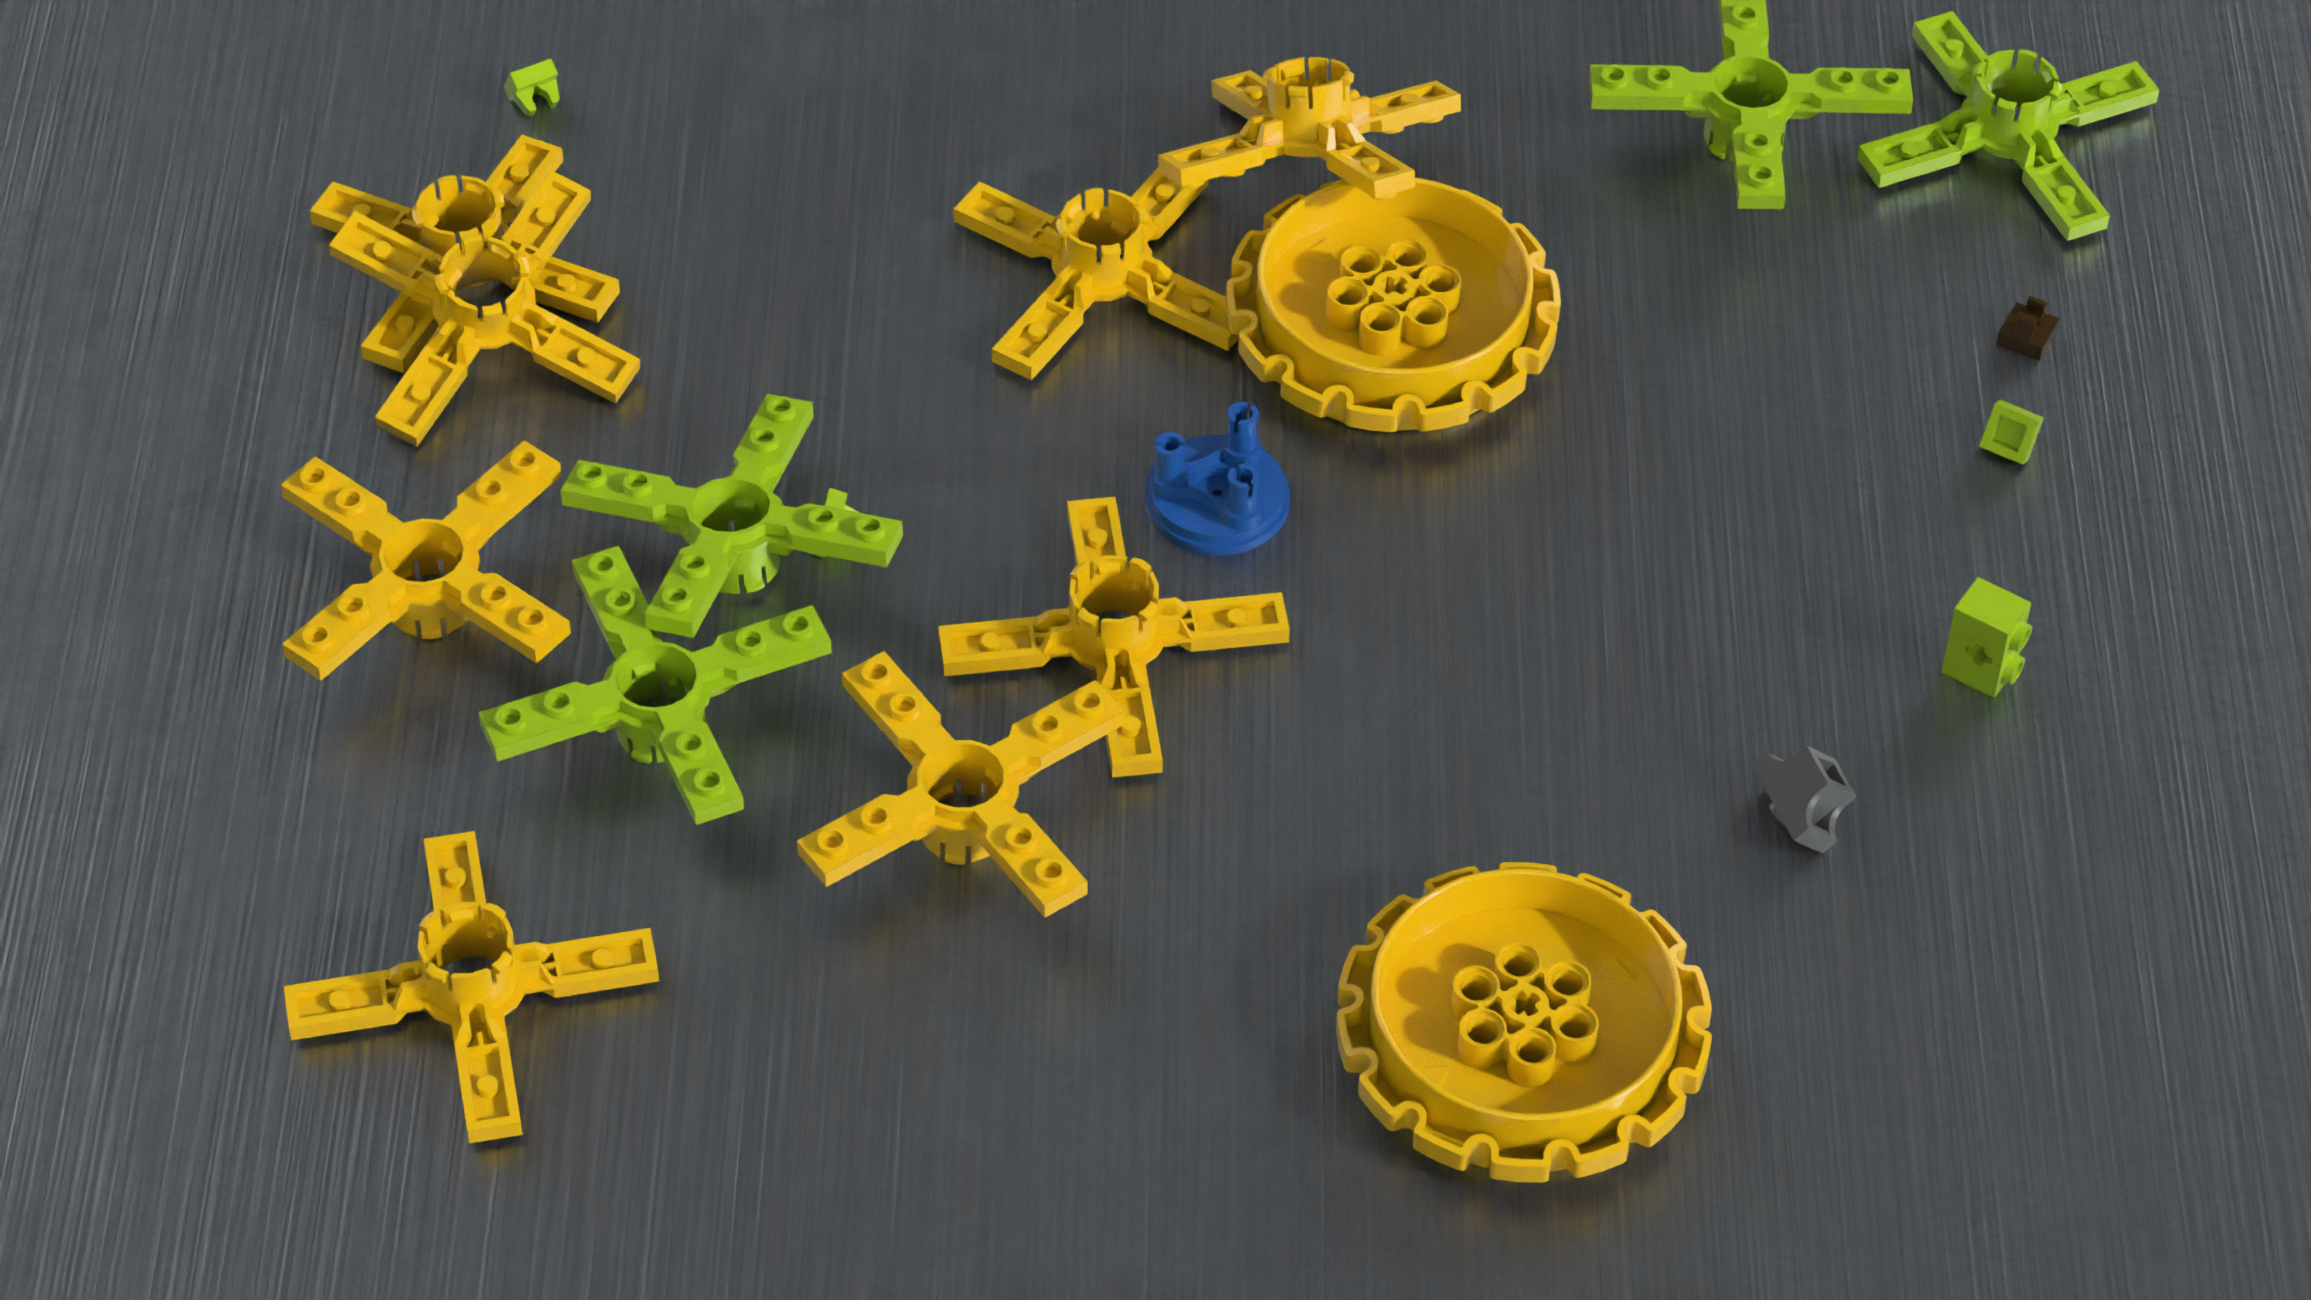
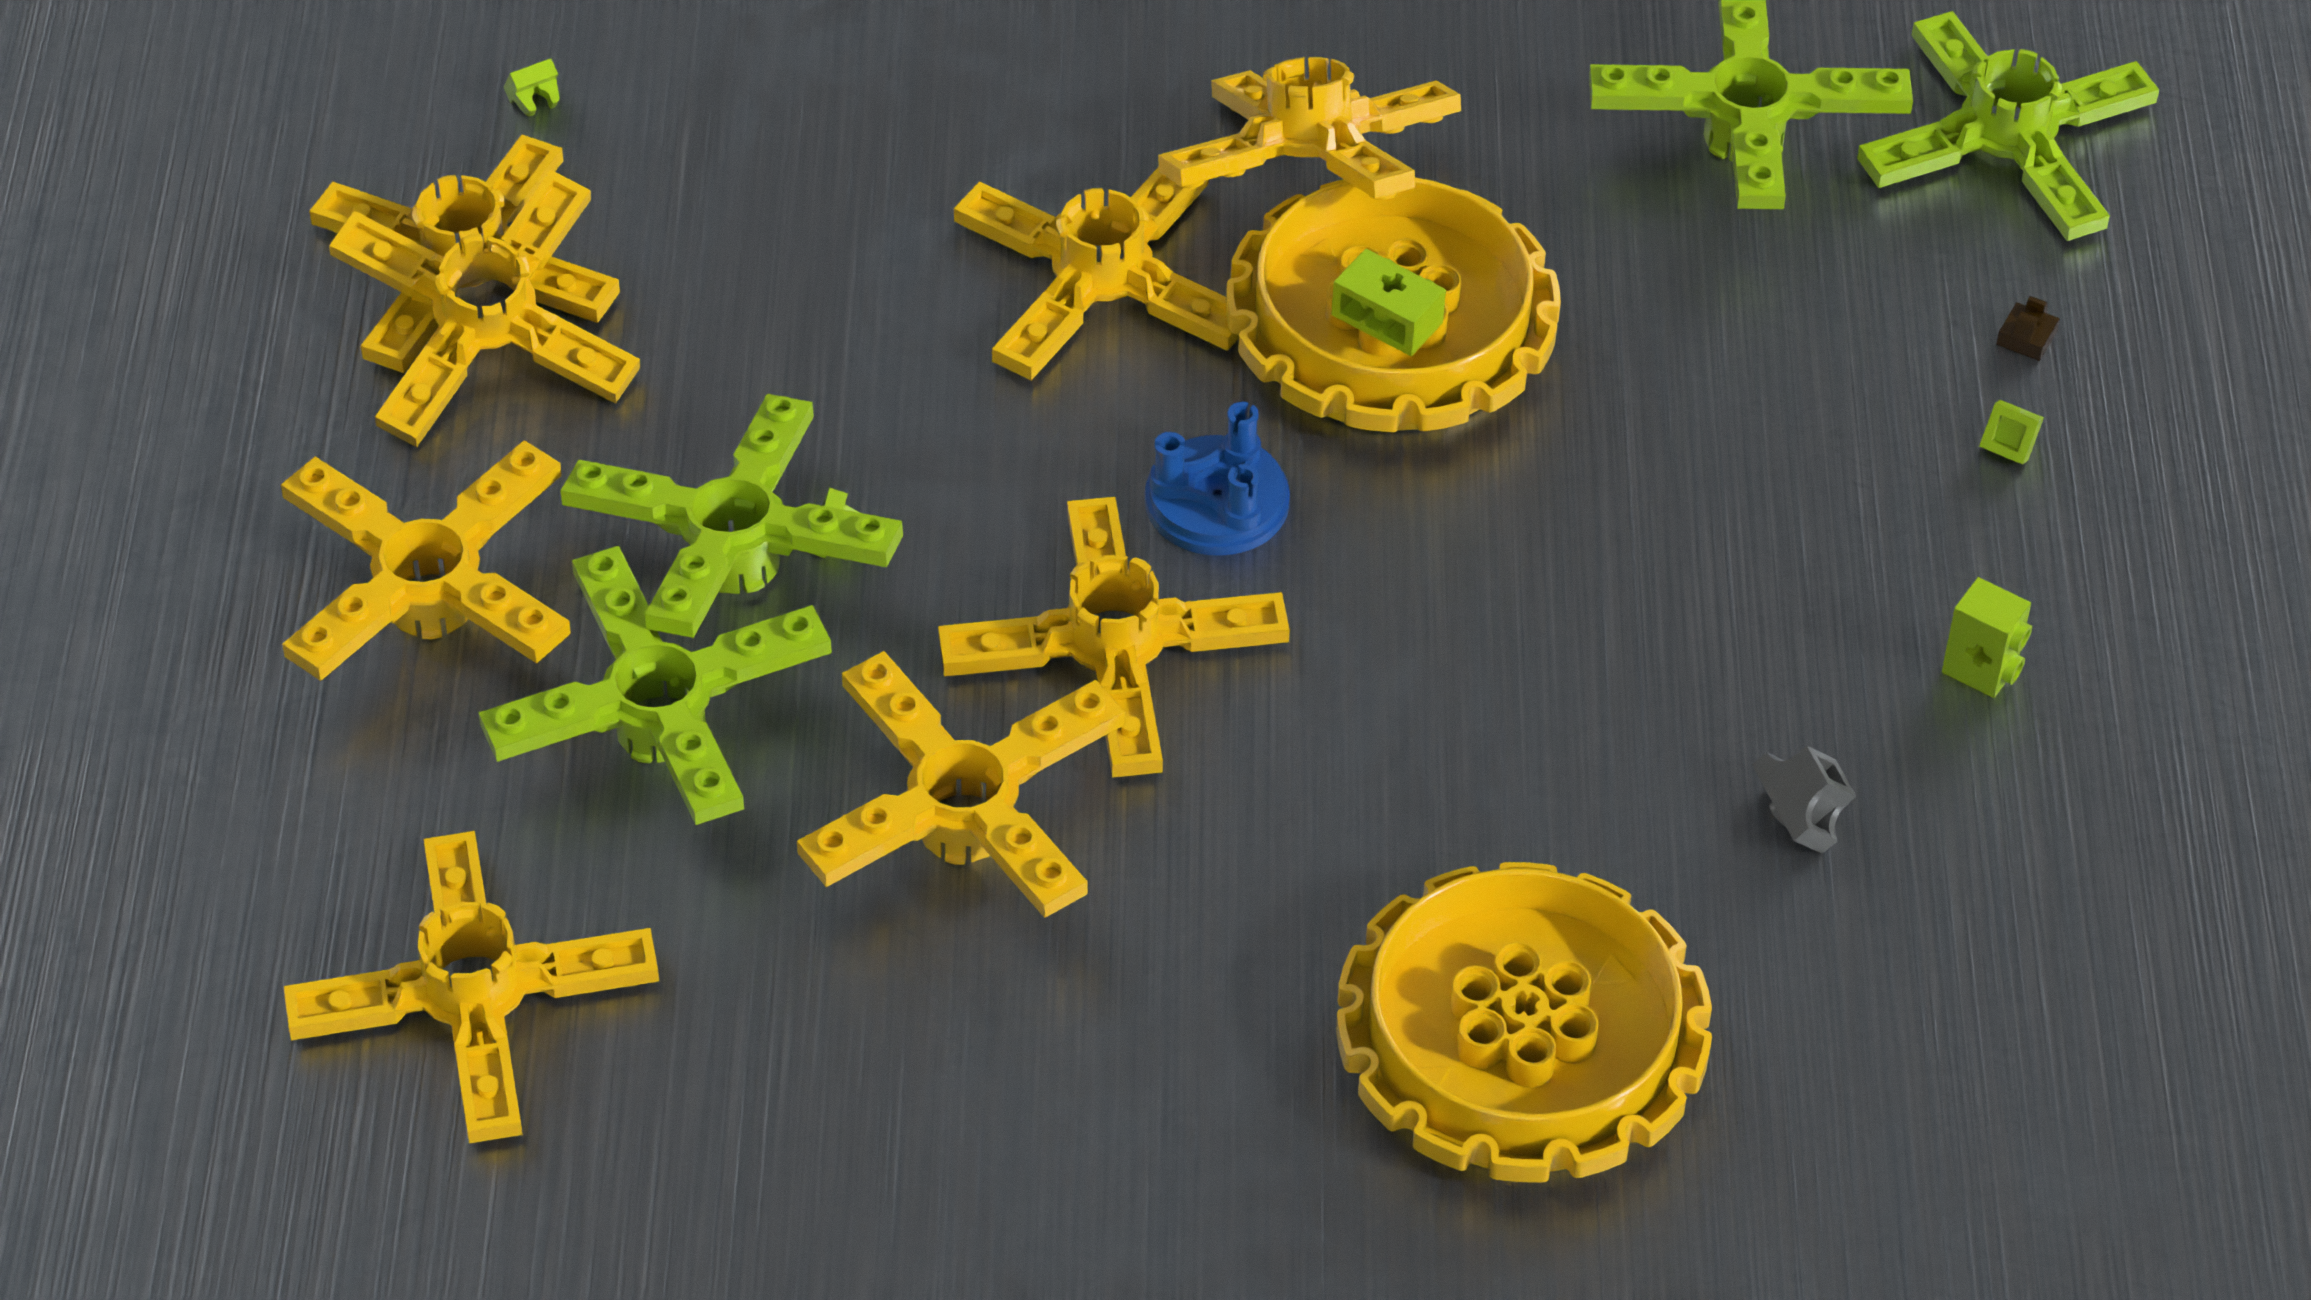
none -> lime brick [1331,249,1446,356]

